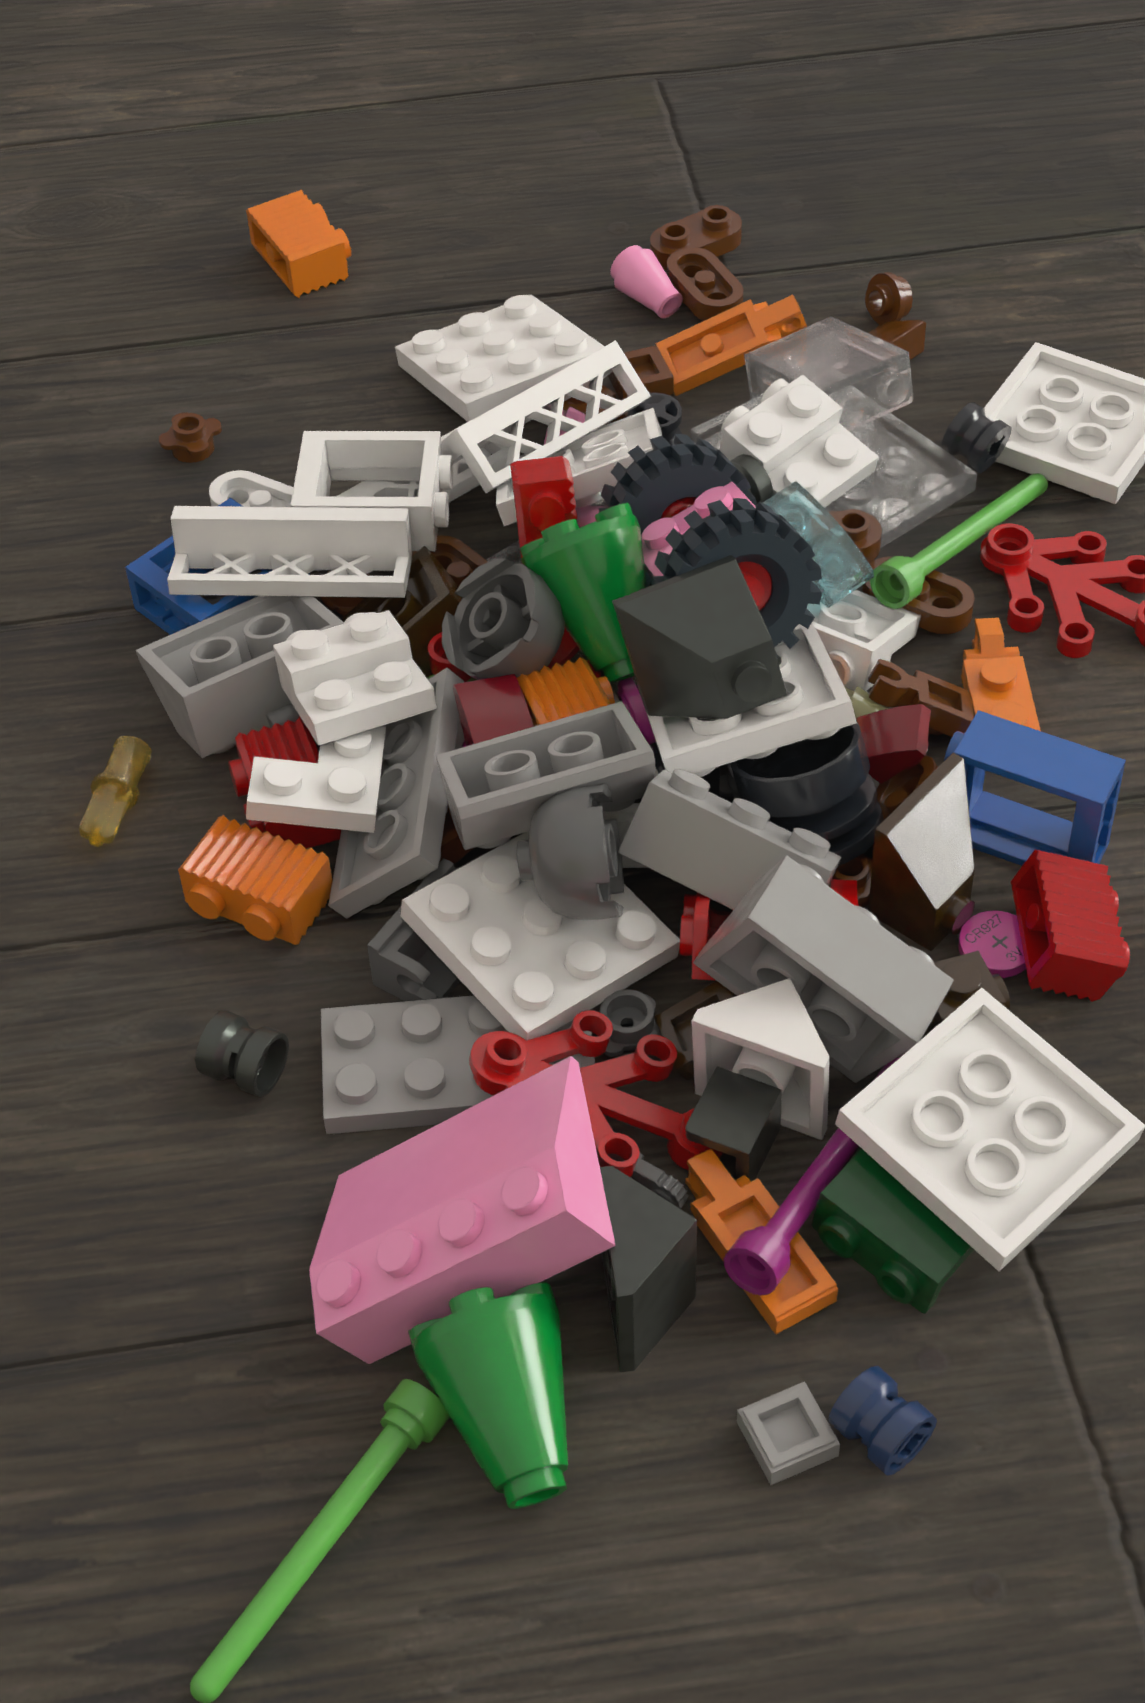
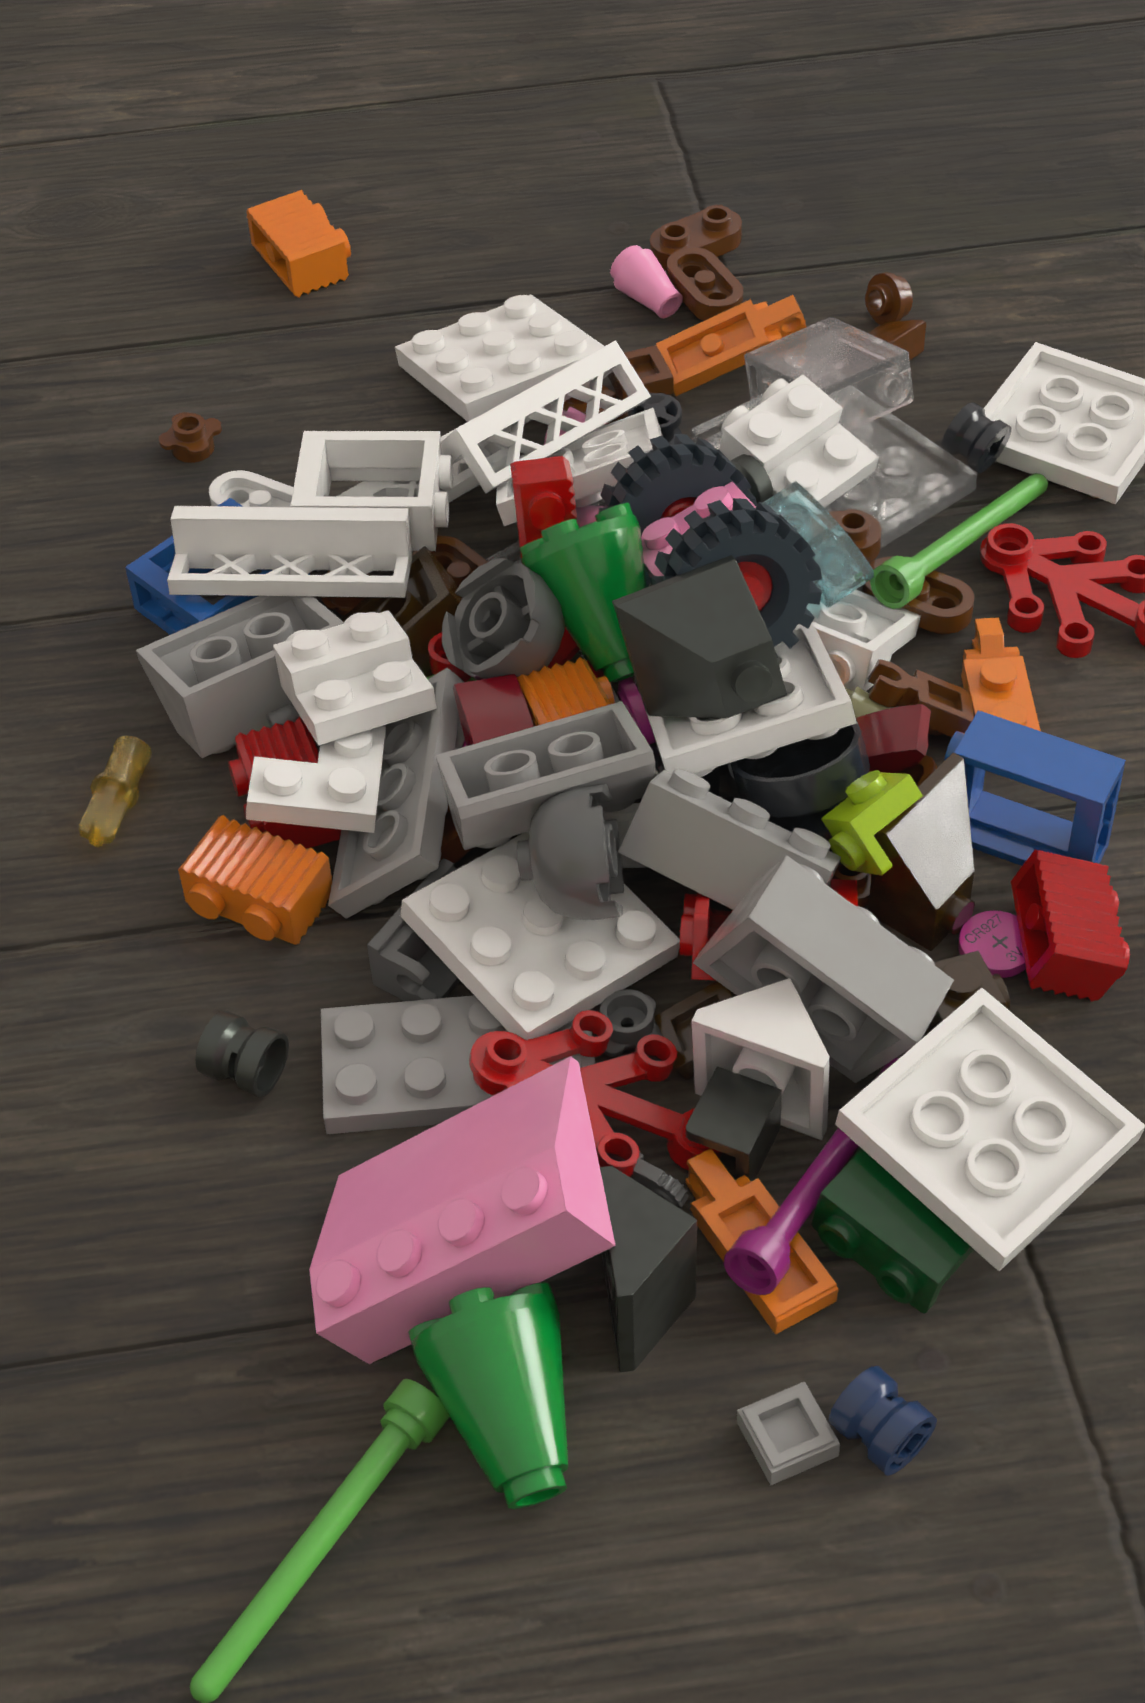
none -> lime bracket [821,770,923,875]

